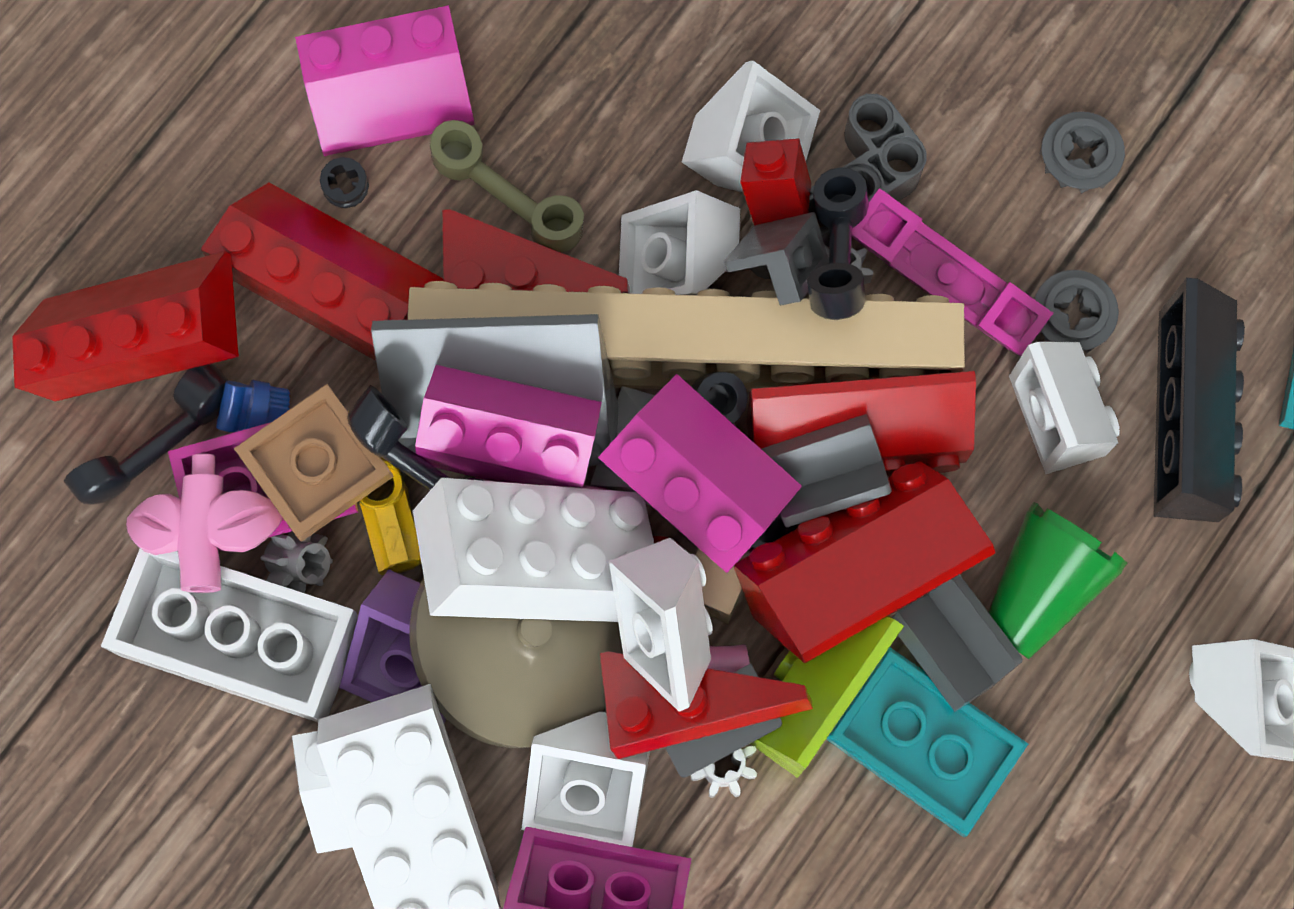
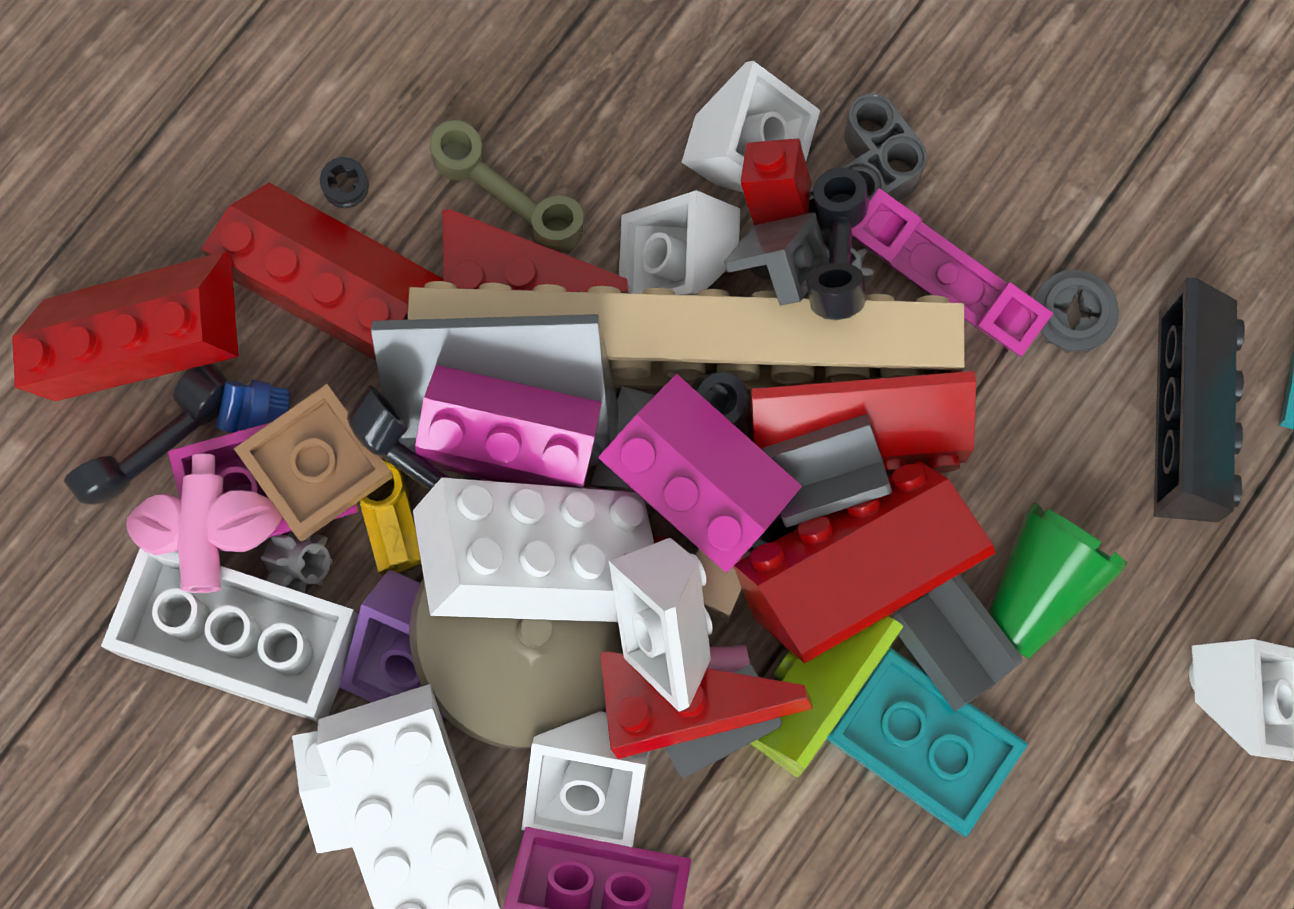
dark pink slope [295,5,475,156] -> none
white gear [691,746,757,798] -> none
white slope [1009,342,1120,474] -> none
dark grey gear [1039,112,1125,194] -> none

